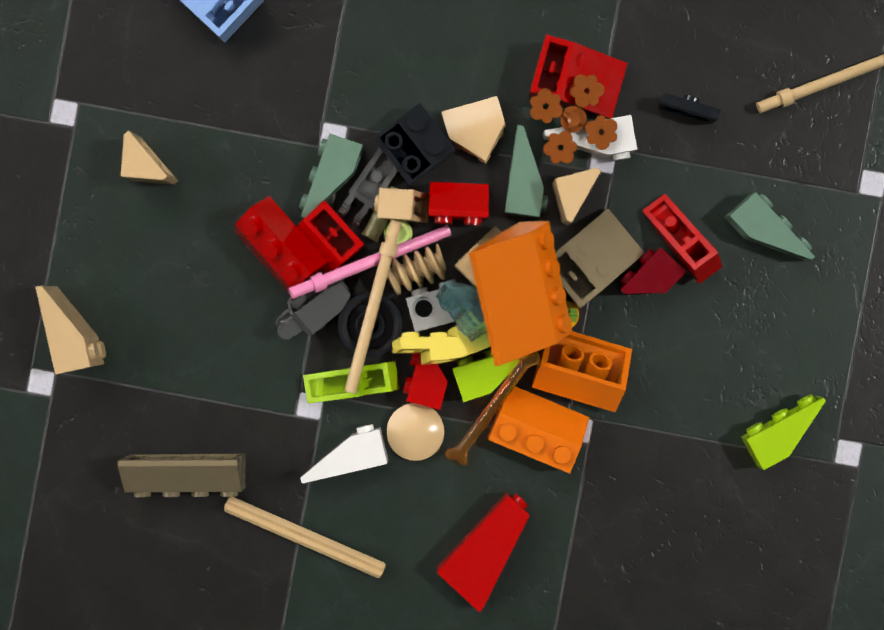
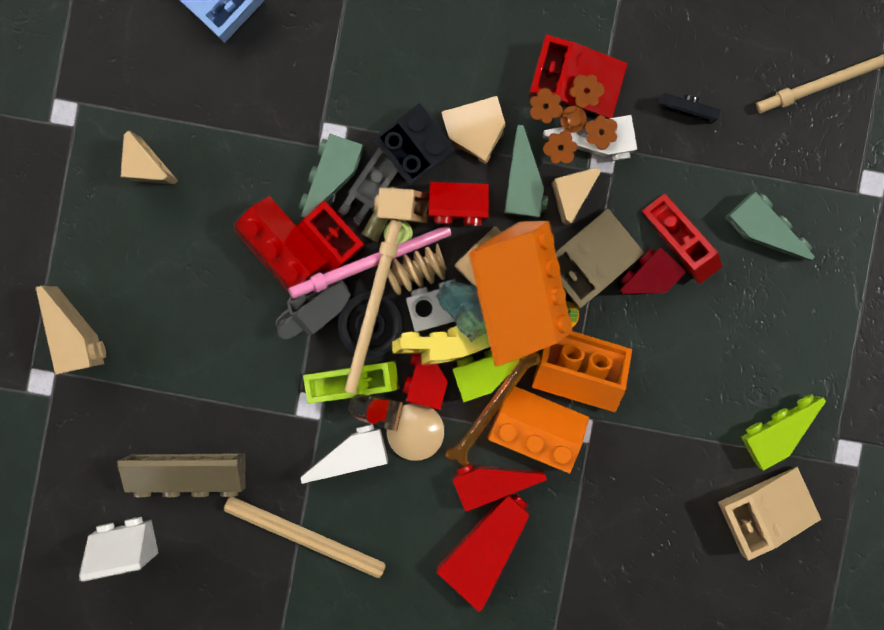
none -> white slope [80,517,158,581]
none -> clear smoke leg [349,394,404,431]
none -> red slope [452,464,547,512]
none -> tan slope [718,466,821,561]

